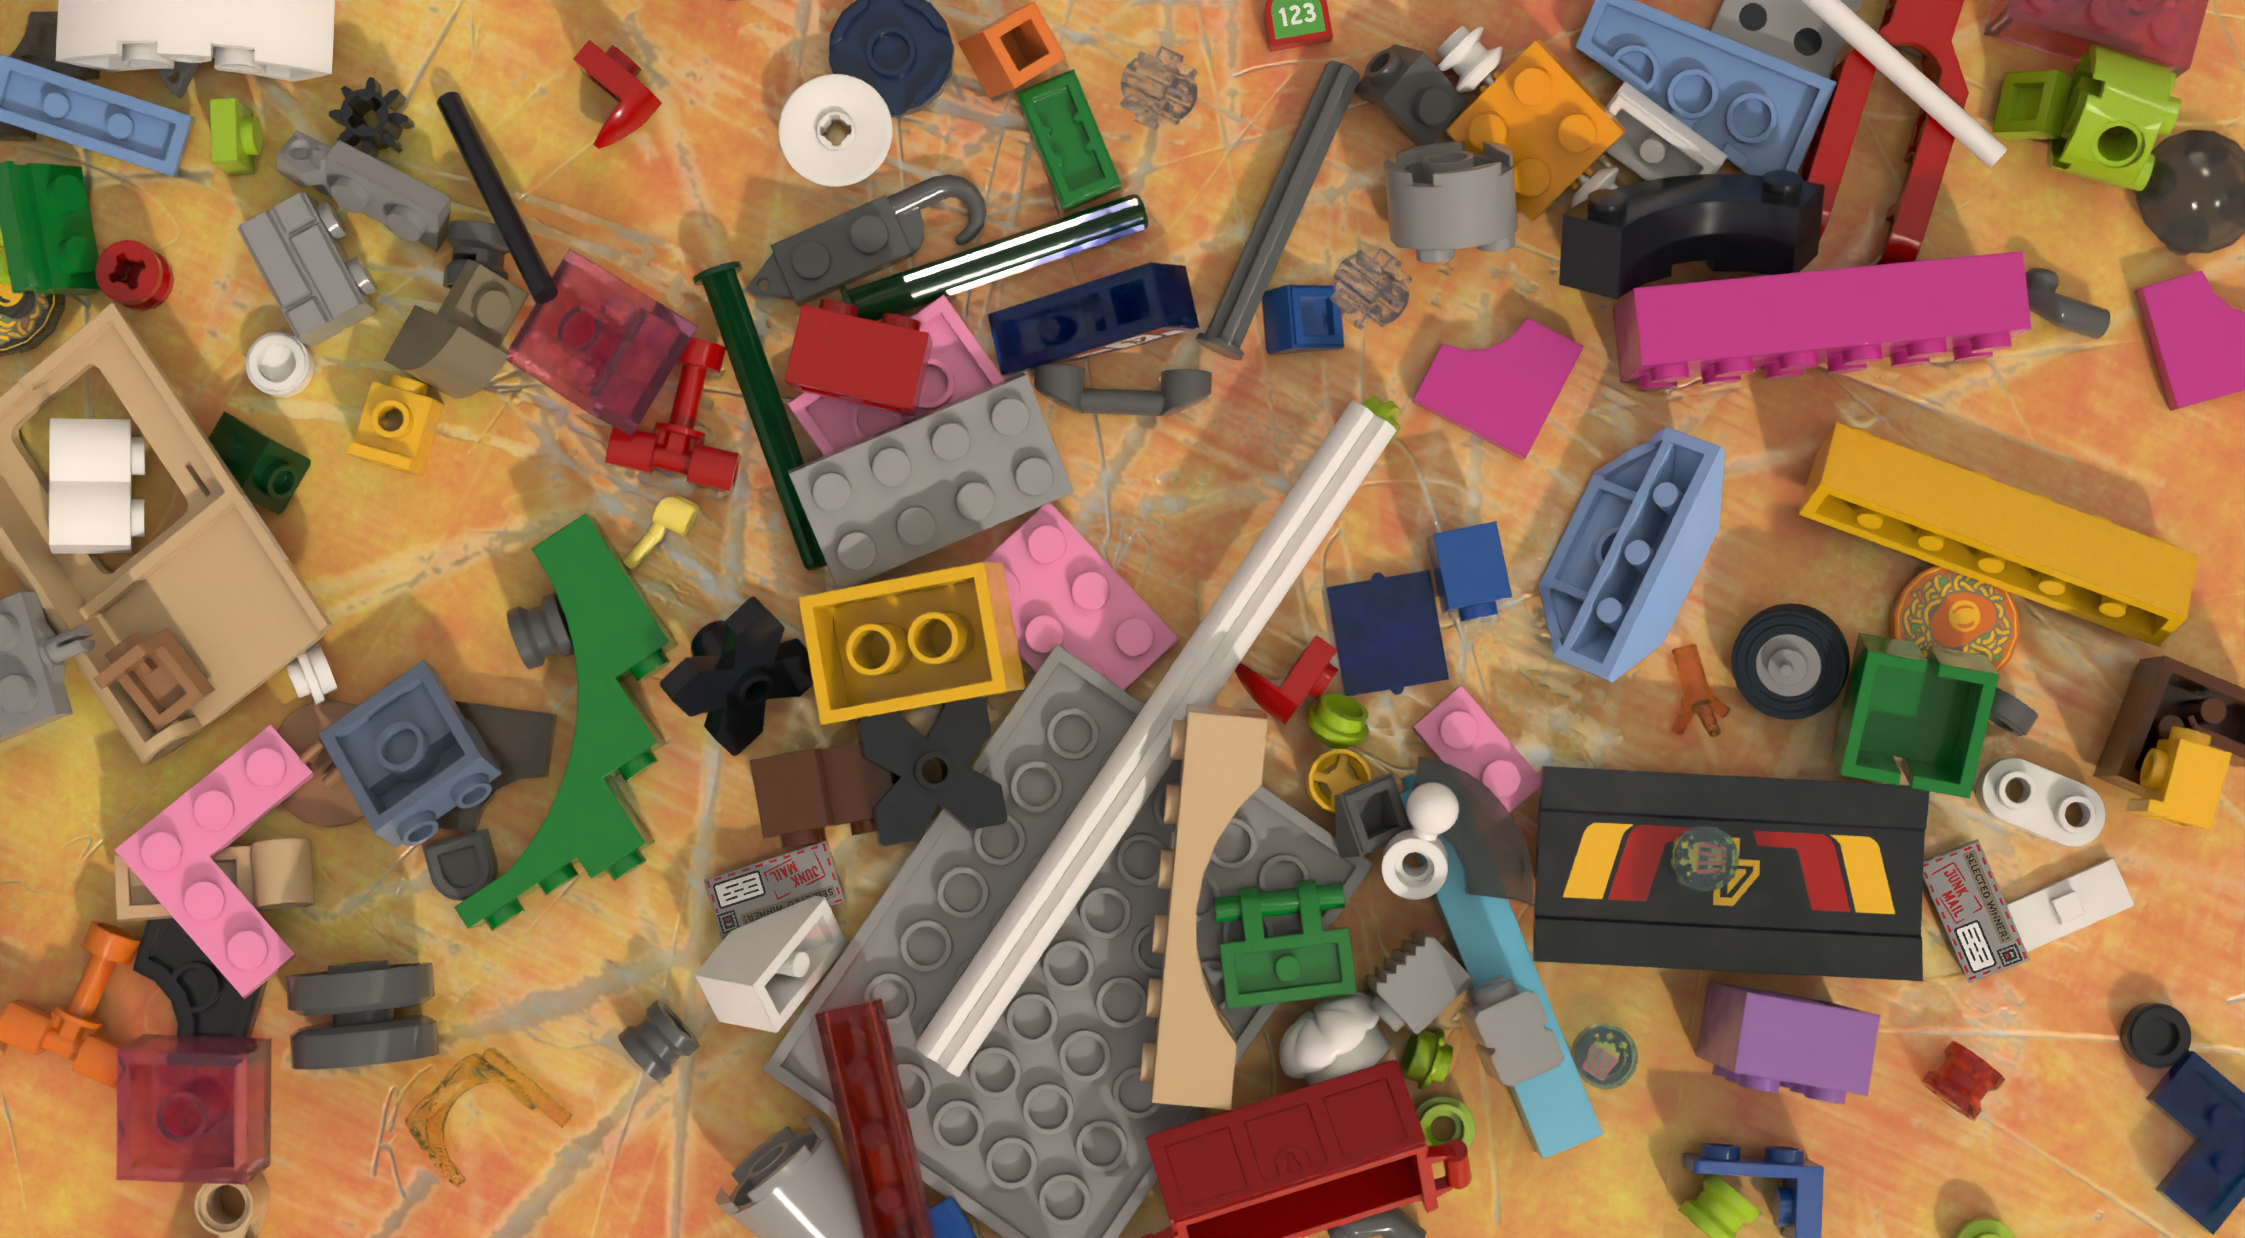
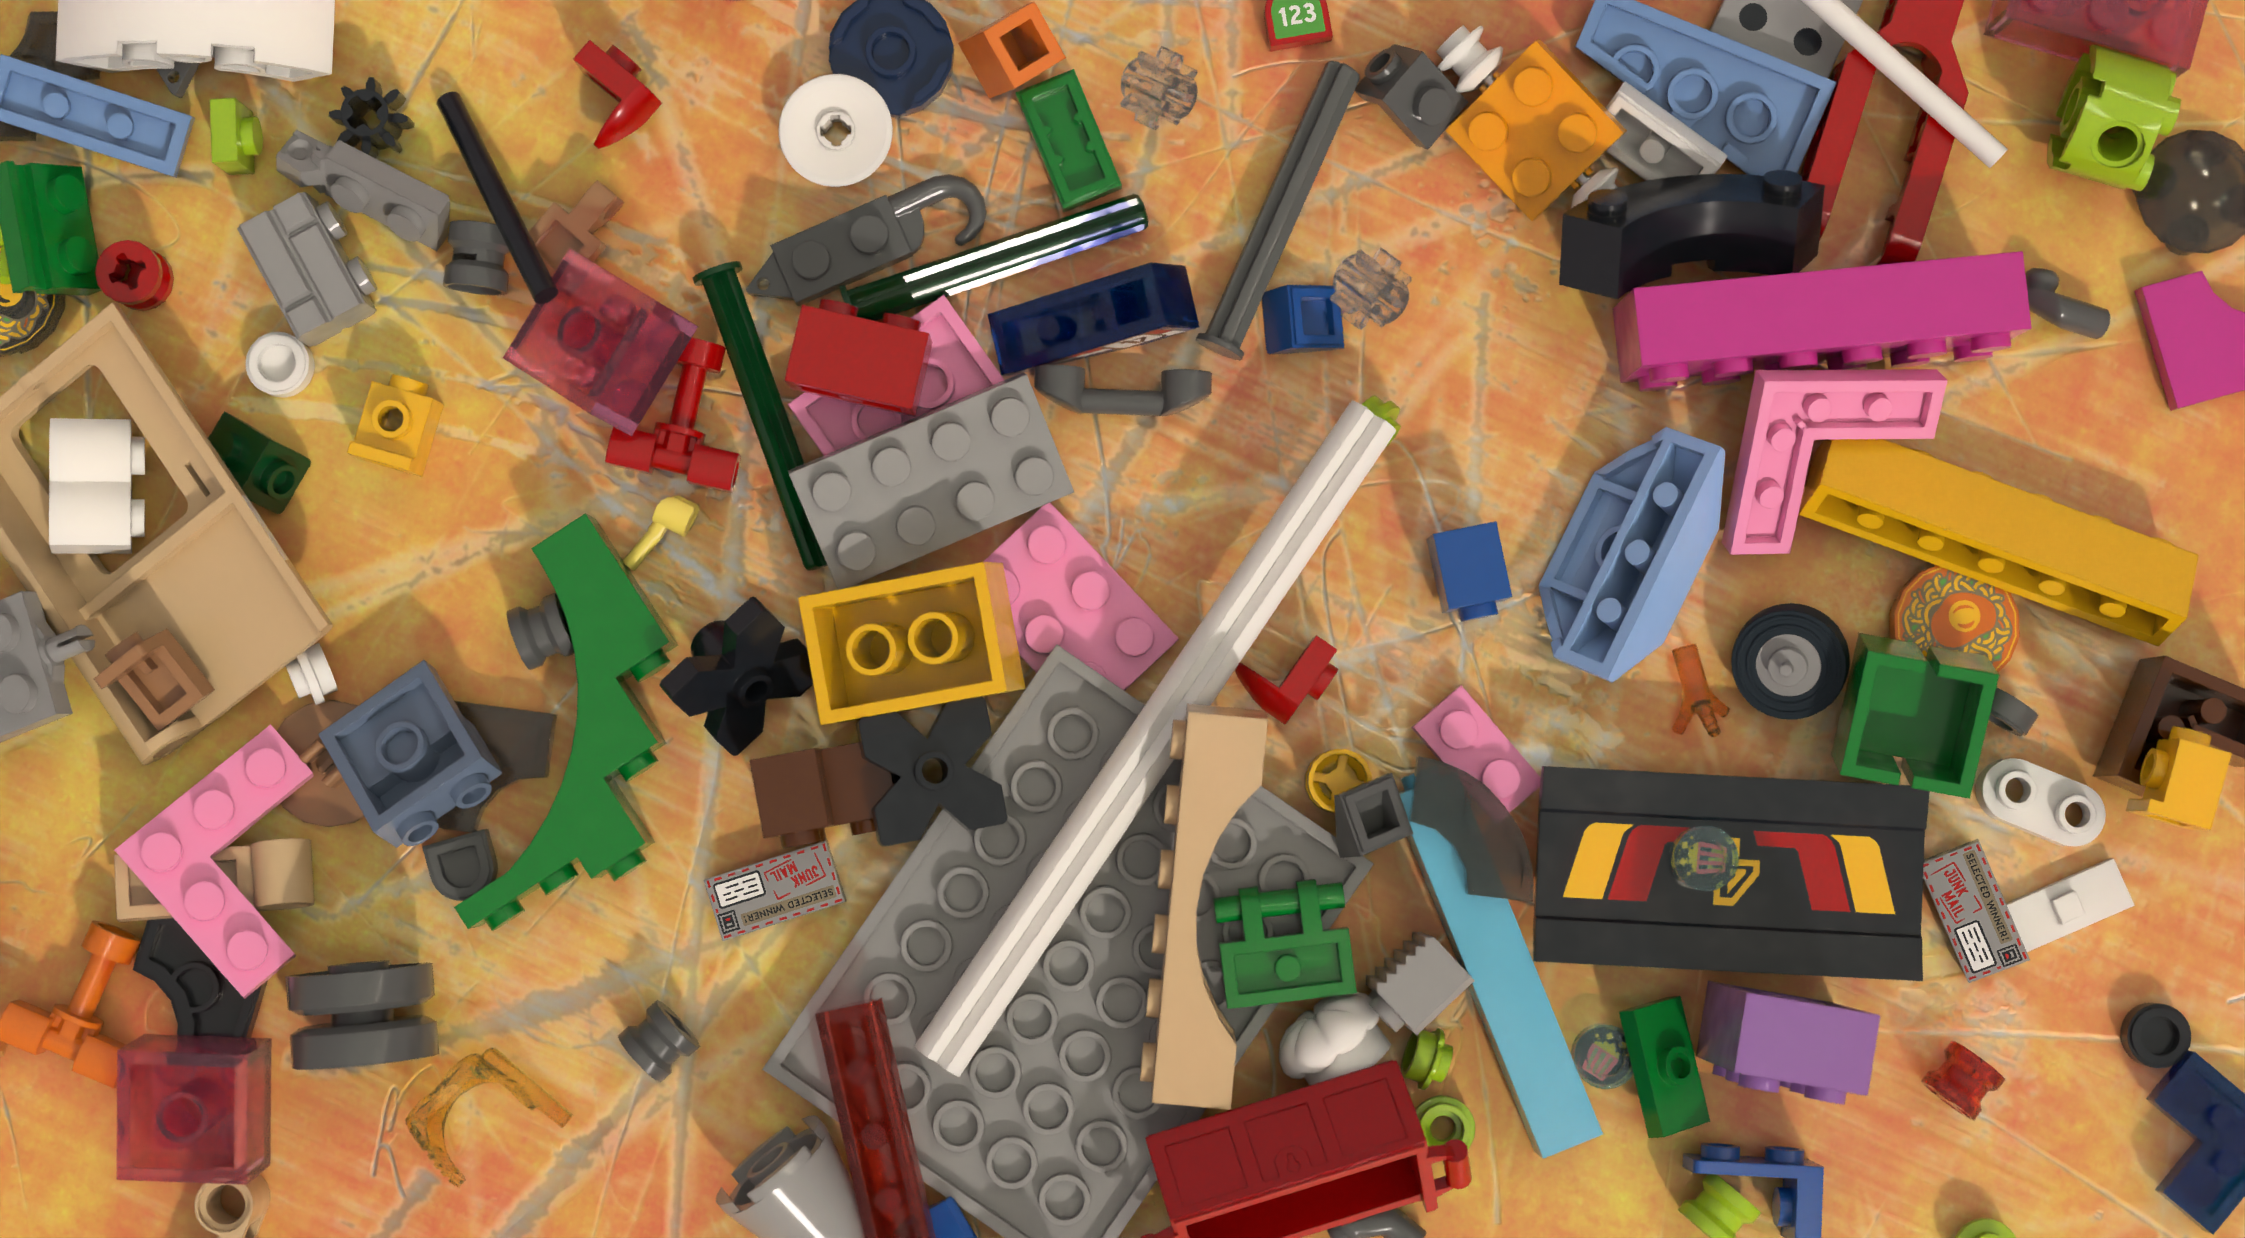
dark tan brick [384,259,529,399] -> none
white slope [694,896,848,1033] -> none
lime plate [1306,692,1369,749] -> none
clear blue piece [1326,570,1449,696] -> none
white plate [1382,782,1459,900] -> none
light grey brick [1384,141,1518,263] -> none
dark pink tile [1411,317,1584,460] -> none
light grey brick [1459,975,1565,1087] -> none
lime plate [1992,70,2073,140] -> none
none -> medium nougat plate [529,180,624,294]
none -> green plate [1619,996,1710,1138]
none -> bright pink plate [1722,369,1948,555]

